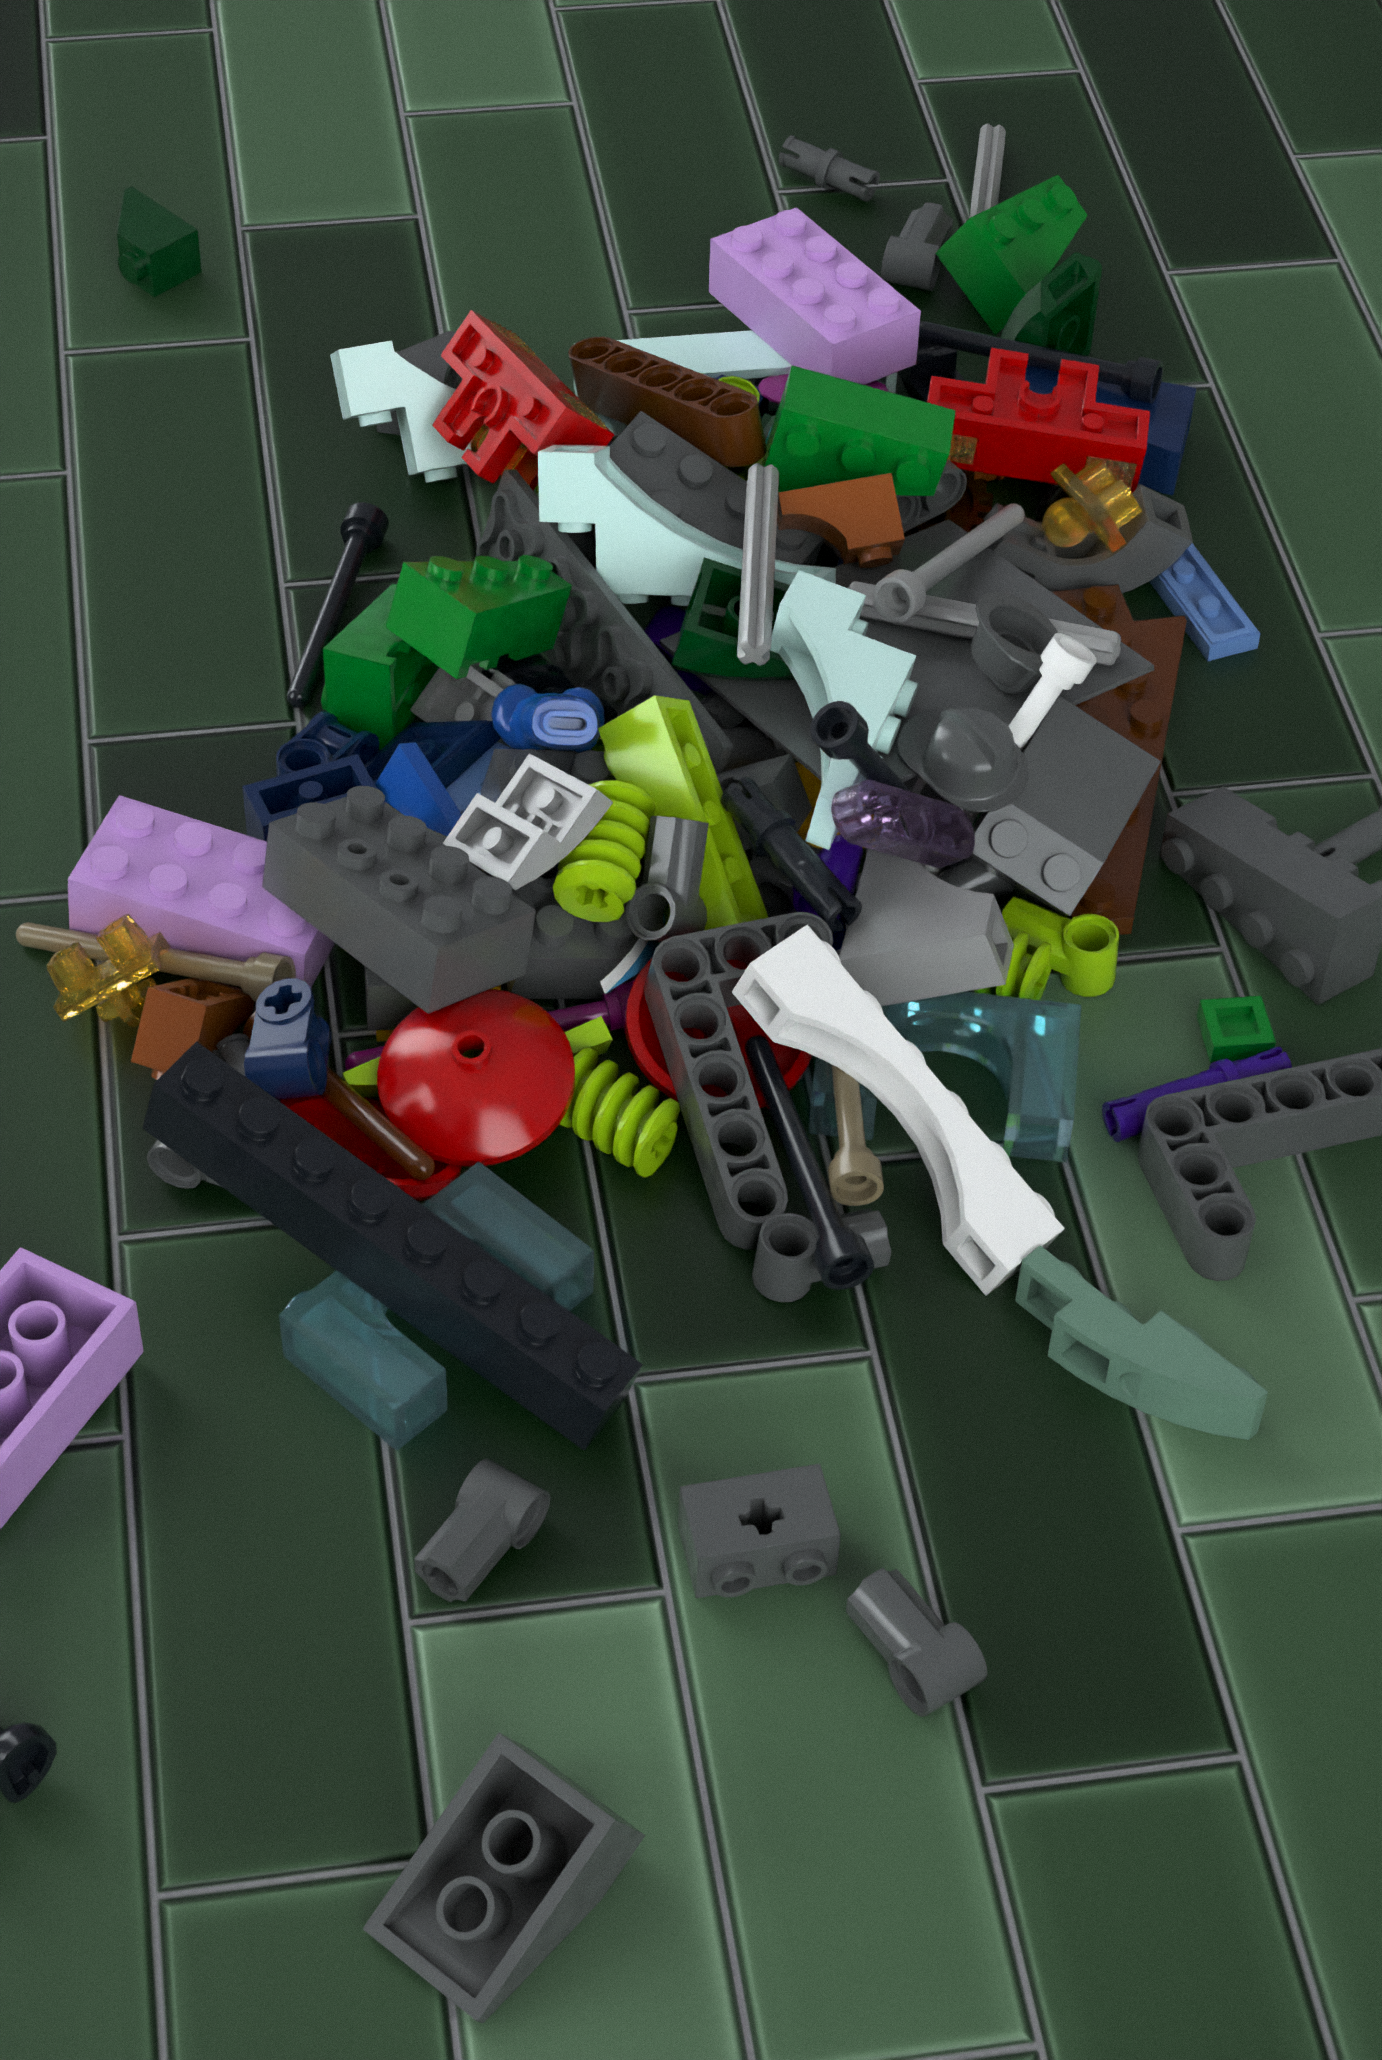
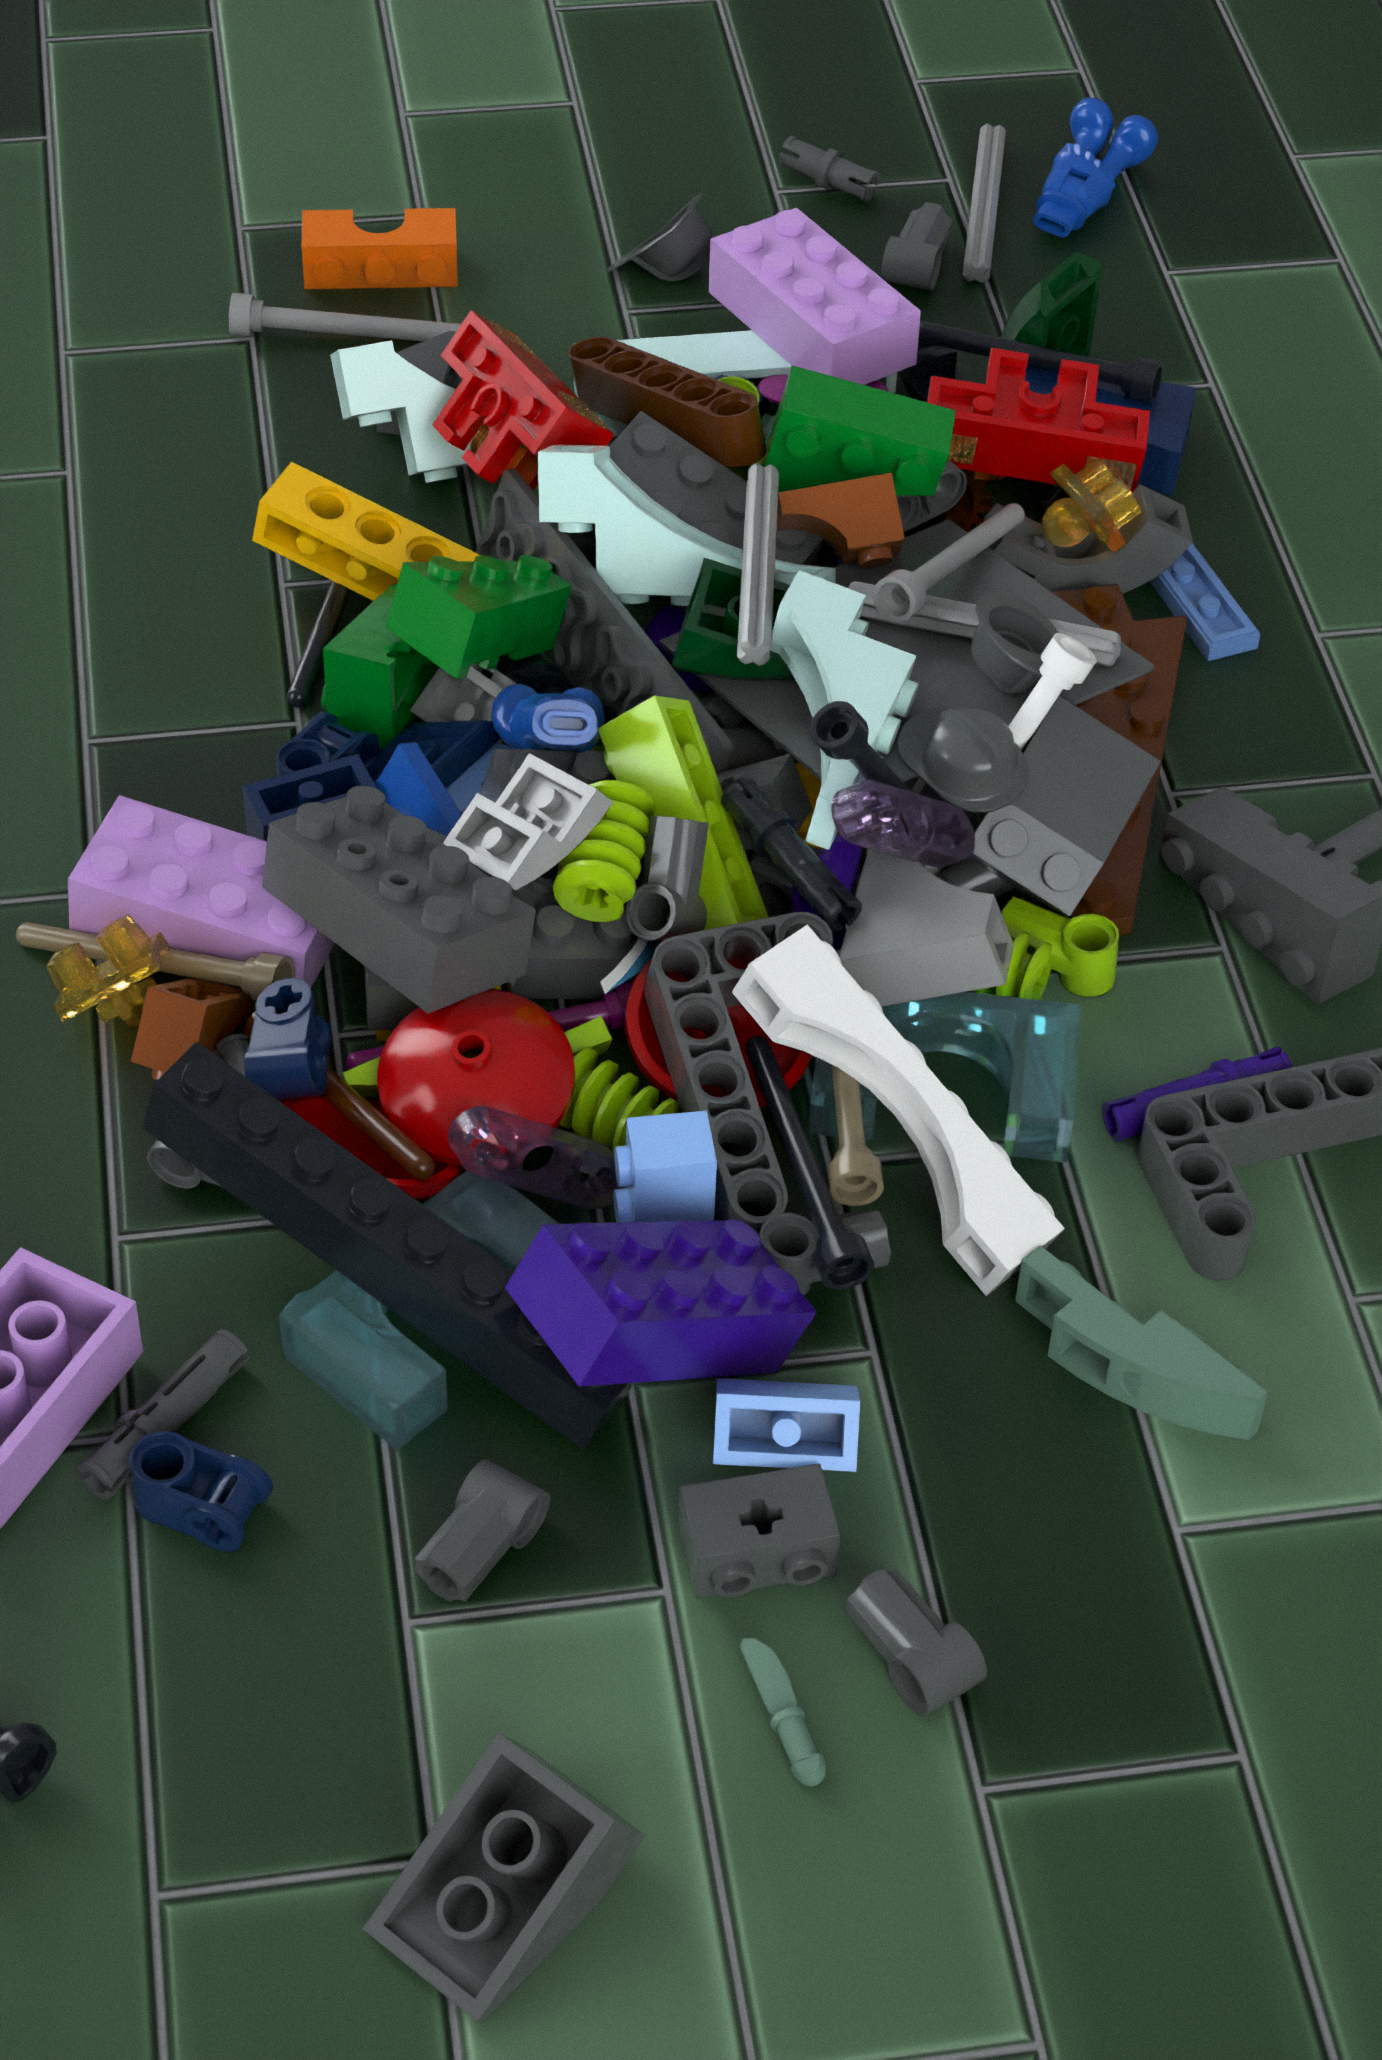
dark green slope [117,186,202,297] -> none
green wedge [935,175,1088,336] -> none
green plate [1196,996,1276,1063] -> none
none -> dark grey pin [77,1329,250,1500]
none -> dark blue piece [130,1431,274,1552]
none -> light grey piece [229,292,461,342]
none -> yellow brick [252,462,481,601]
none -> orange arch [301,208,458,289]
none -> clear purple beam [448,1106,625,1210]
none -> dark purple brick [505,1219,817,1387]
none -> dark grey piece [605,193,716,281]
none -> light blue brick [613,1110,717,1223]
none -> light blue brick [713,1378,860,1472]
none -> sand green piece [740,1638,826,1787]
none -> blue piece [1033,97,1158,238]

